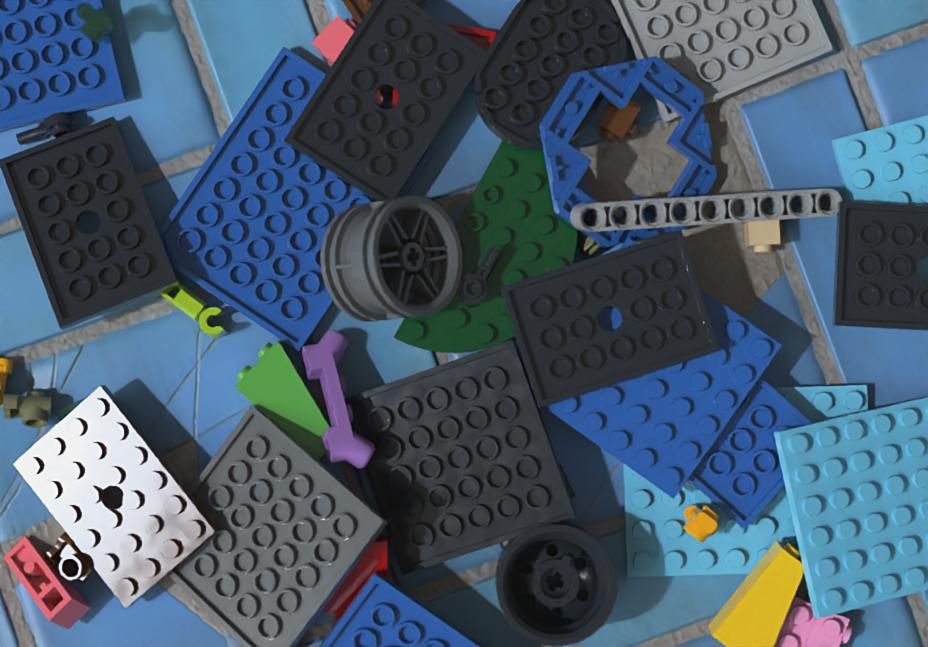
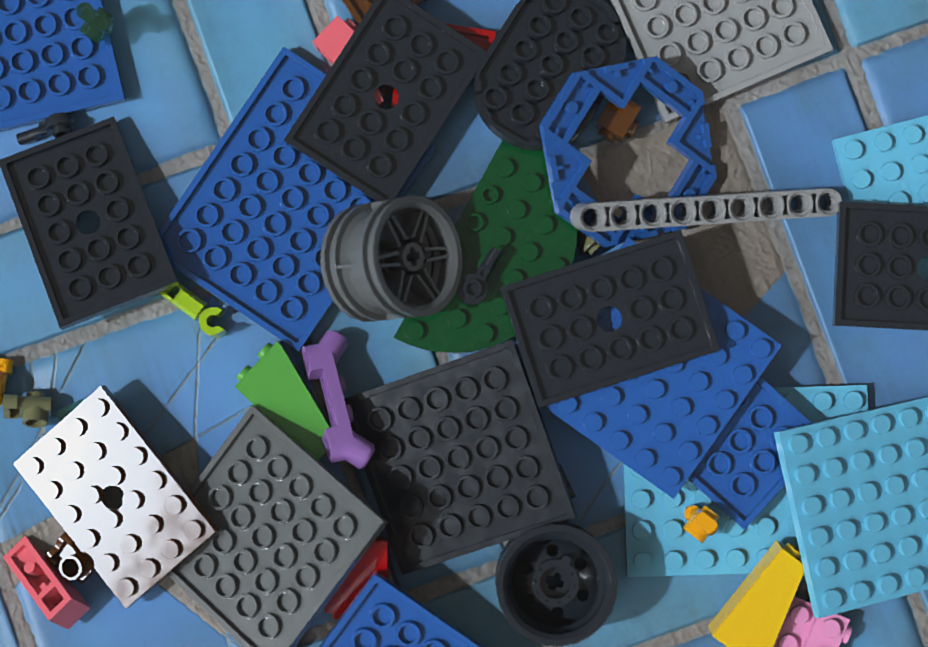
tan plate [744,220,781,253] -> none

